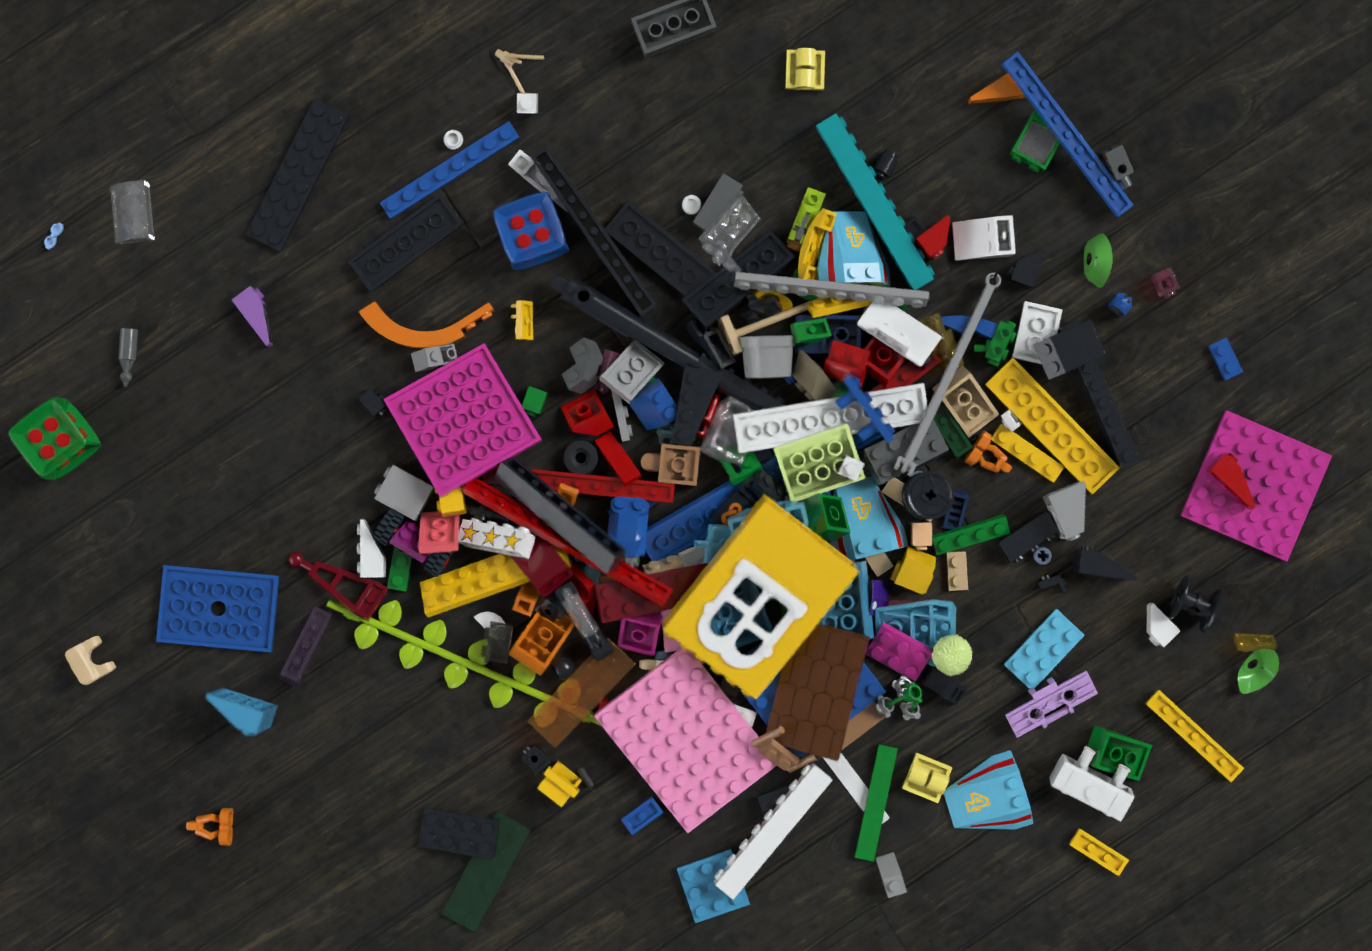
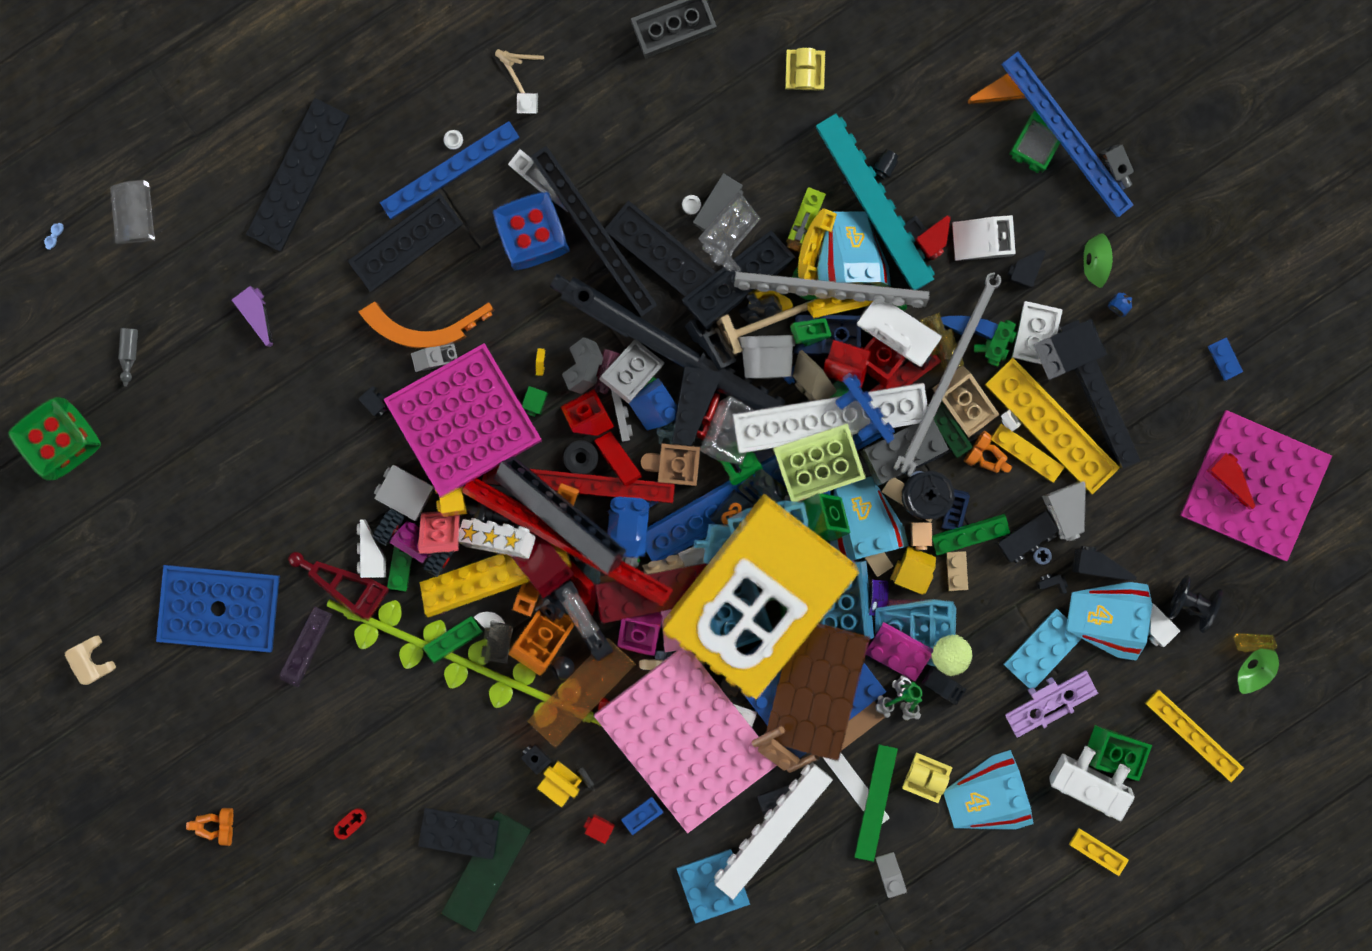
dark azure slope [206,688,278,736] -> none
yellow plate [511,300,533,340] -> none
white plate [838,455,864,481] -> none
clear pink brick [1150,267,1180,299] -> none
none -> red beam [334,808,367,839]
none -> green plate [423,616,482,664]
none -> yellow tile [536,348,545,376]
none -> red brick [584,814,615,844]
none -> medium azure wedge [1066,582,1152,660]

